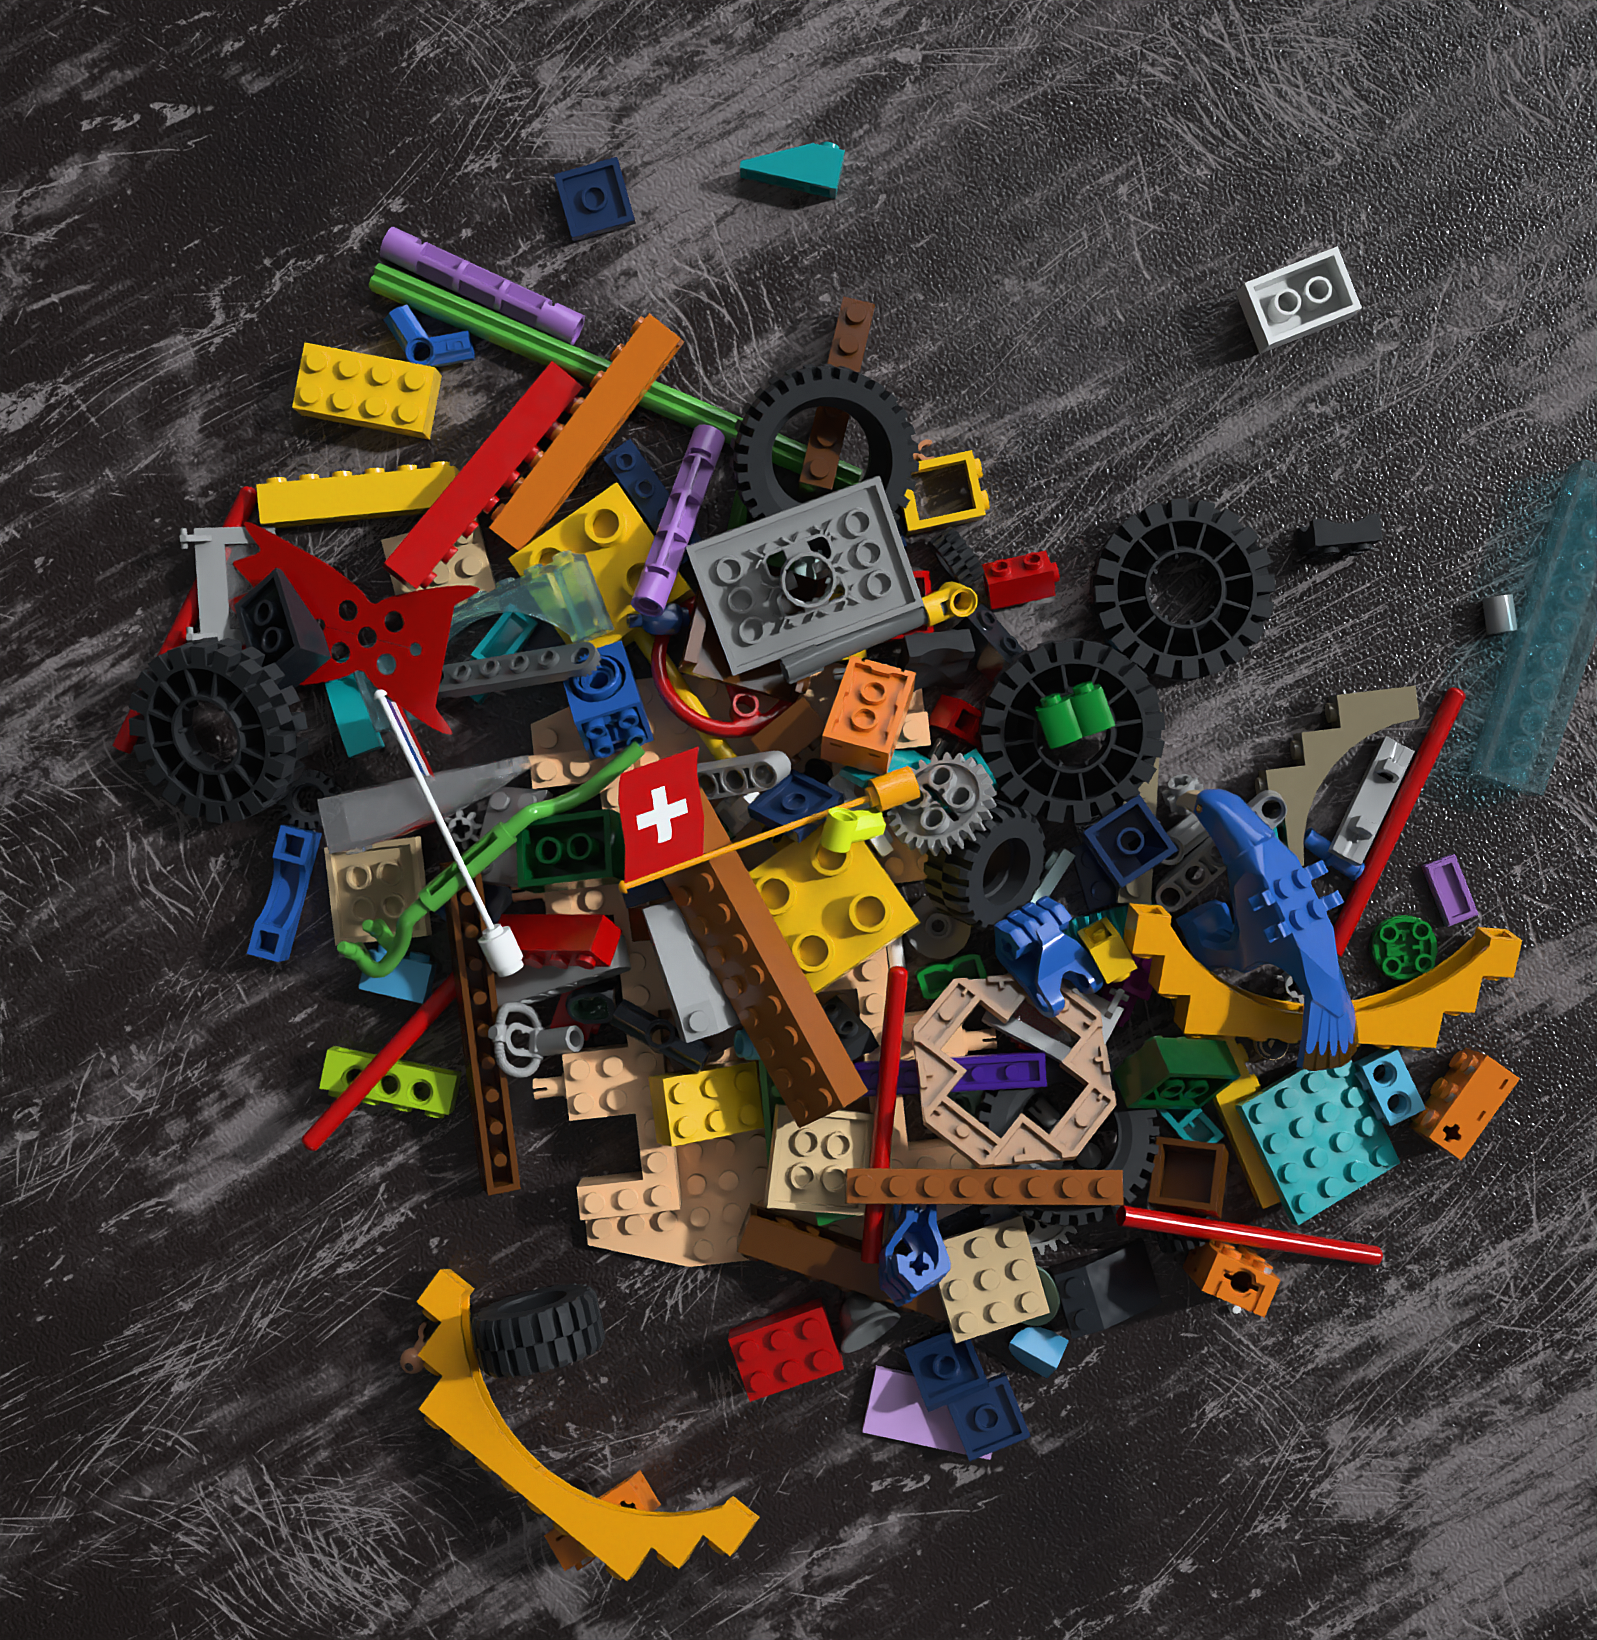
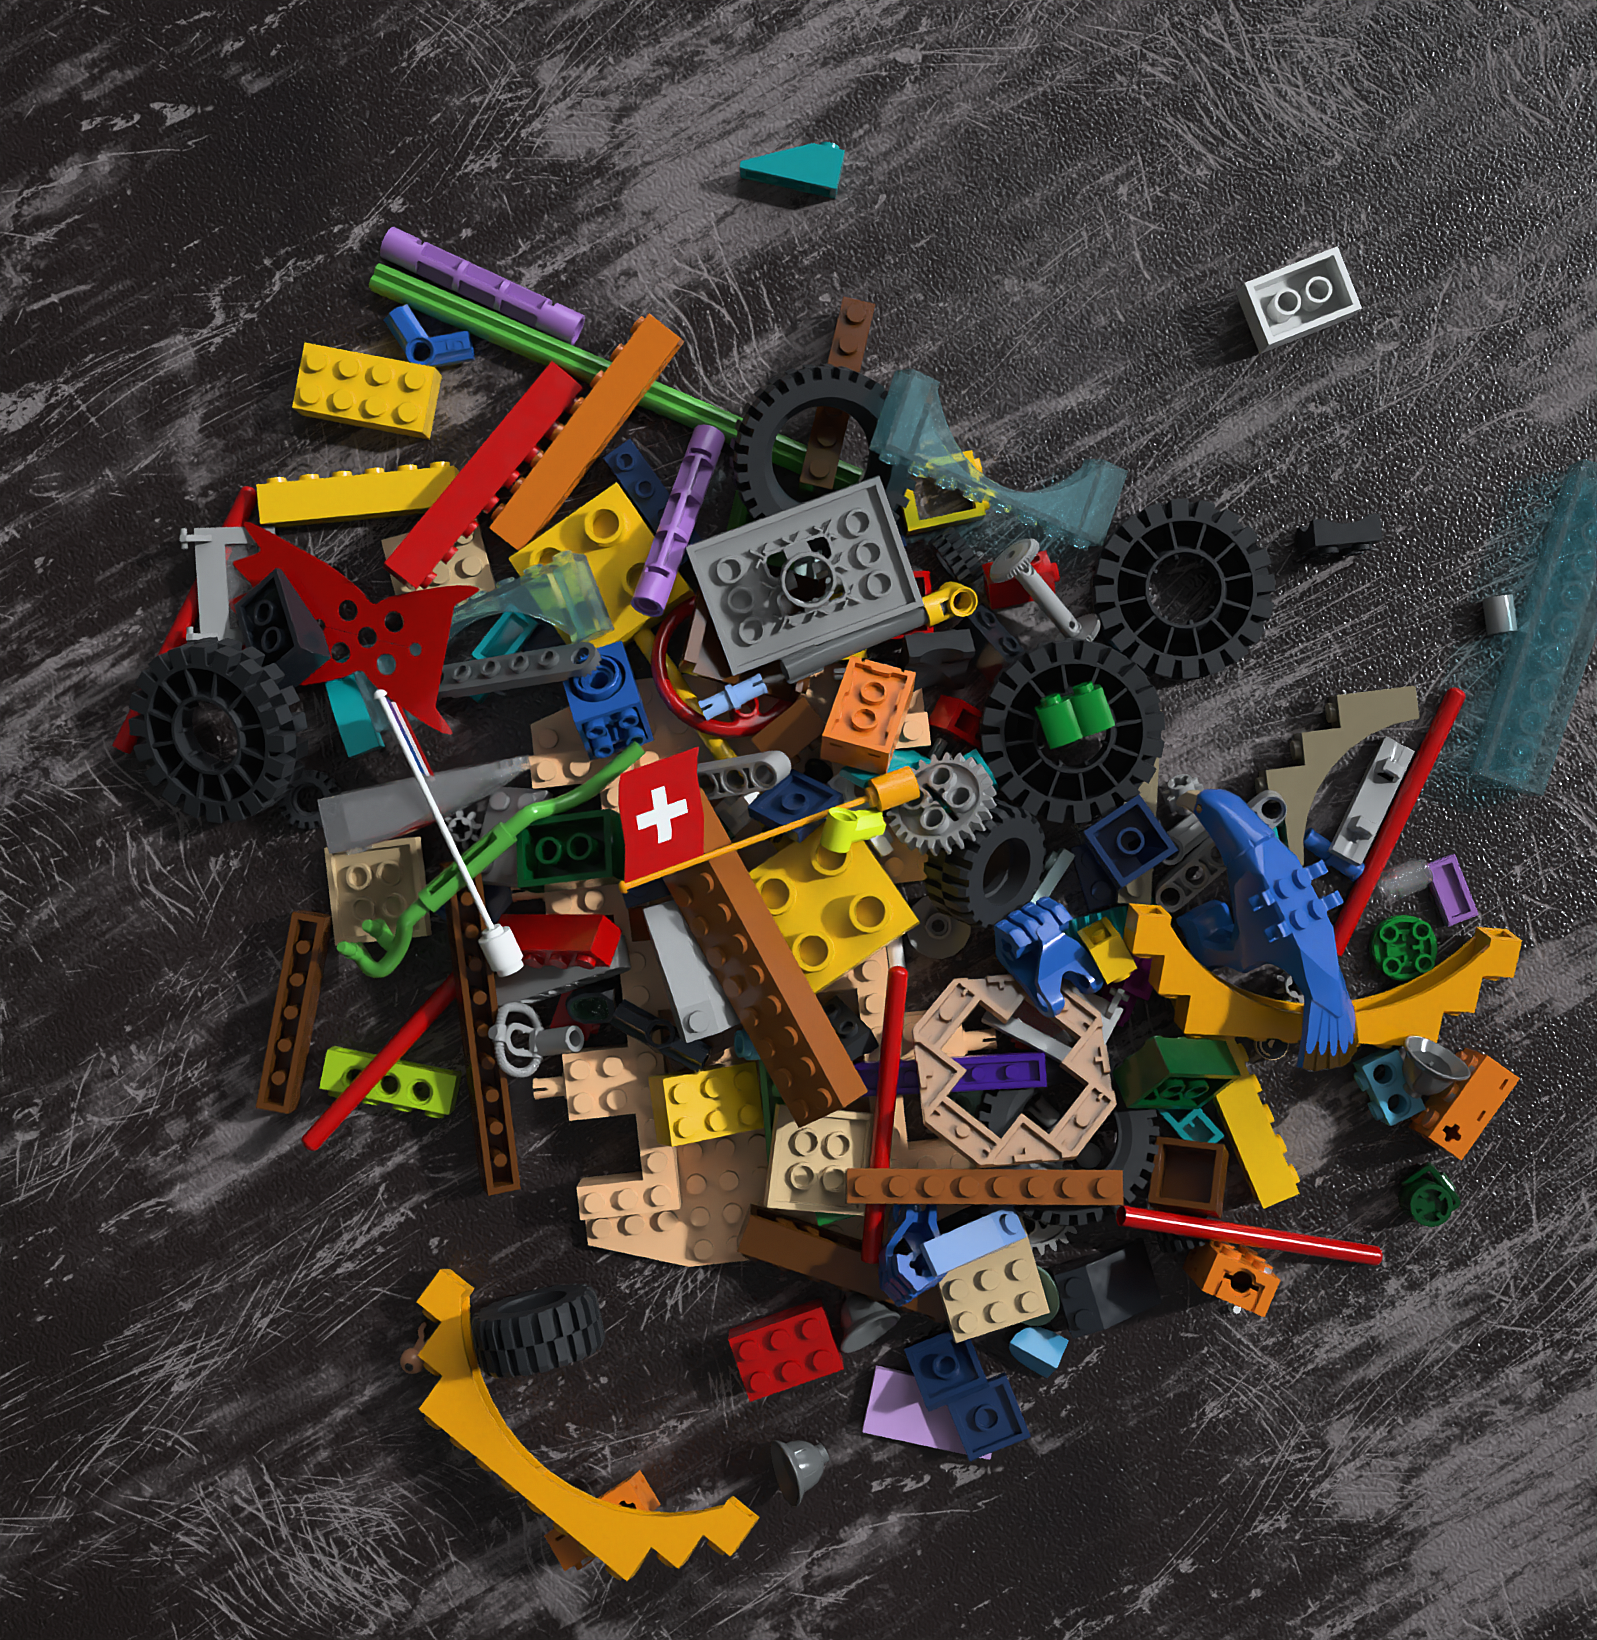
blue arch [247,825,322,962] -> none
dark azure brick [359,944,437,1004] -> none
dark blue plate [554,157,636,241] -> none
dark blue plant [627,602,690,635] -> none
green brick [915,952,987,999] -> none
teal plate [1235,1060,1401,1225] -> none
none -> reddish brown brick [256,910,333,1114]
none -> light blue pin [698,673,768,721]
none -> dark grey hat [770,1440,830,1507]
none -> clear light blue arch [869,369,1128,550]
none -> medium blue slope [919,1205,1027,1278]
none -> light grey hose [990,539,1101,642]
none -> clear brick [1380,858,1433,900]
none -> dark green piece [1398,1162,1461,1227]
none -> dark grey hat [1402,1036,1471,1099]

